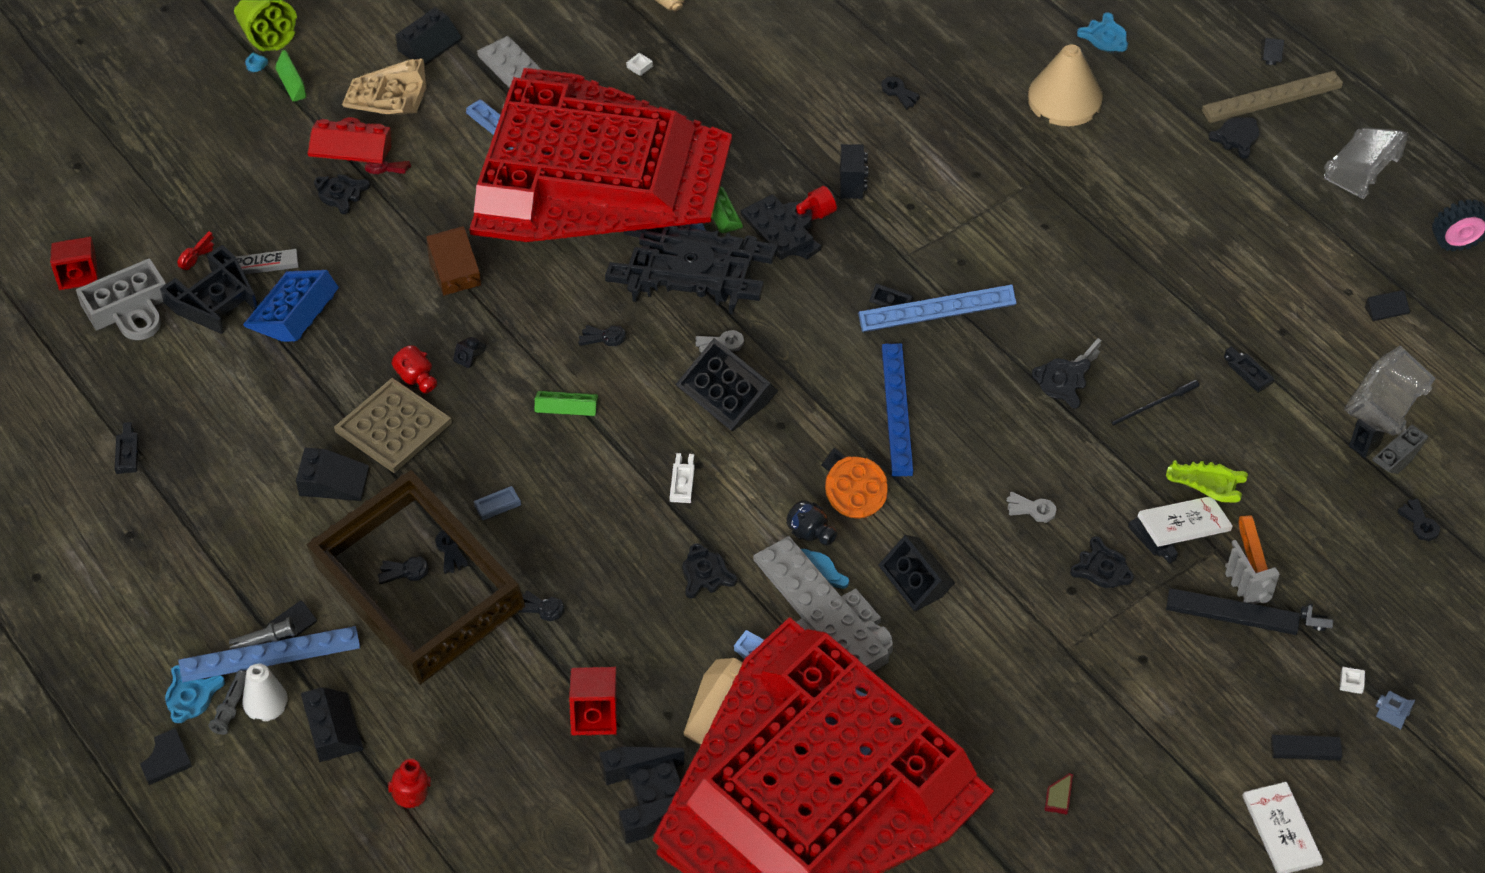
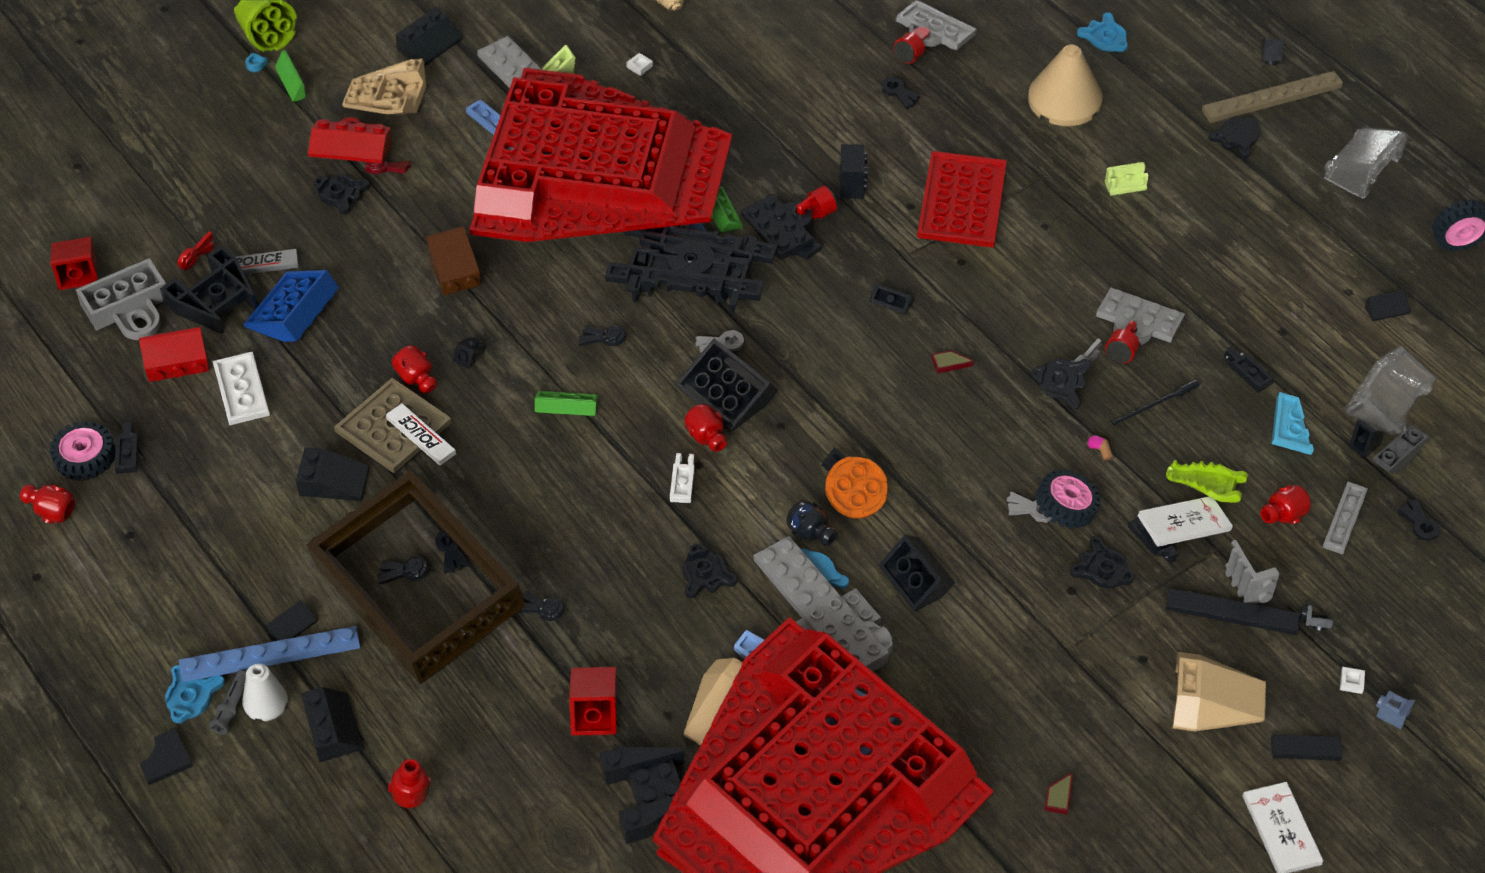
dark grey pin [229,617,297,650] -> none
sand blue tile [473,486,521,521] -> none
medium blue plate [858,285,1016,332] -> none
blue plate [882,344,913,476] -> none
orange beam [1239,515,1268,573] -> none
none -> red piece [20,484,75,524]
none -> wheel [50,421,115,481]
none -> red slope [139,327,209,382]
none -> white tile [213,351,270,426]
none -> white tile [386,403,456,465]
none -> yellowish green slope [542,45,575,74]
none -> red piece [684,404,727,452]
none -> light grey plate [893,0,976,64]
none -> red plate [917,151,1007,248]
none -> tile [931,350,973,374]
none -> black wheel [1036,469,1101,528]
none -> arm [1087,435,1113,461]
none -> light grey plate [1096,288,1185,363]
none -> yellowish green hinge [1105,162,1148,196]
none -> tan wedge [1173,652,1266,731]
none -> red piece [1260,484,1311,524]
none -> medium azure wing [1271,392,1314,455]
none -> light grey tile [1322,482,1368,555]

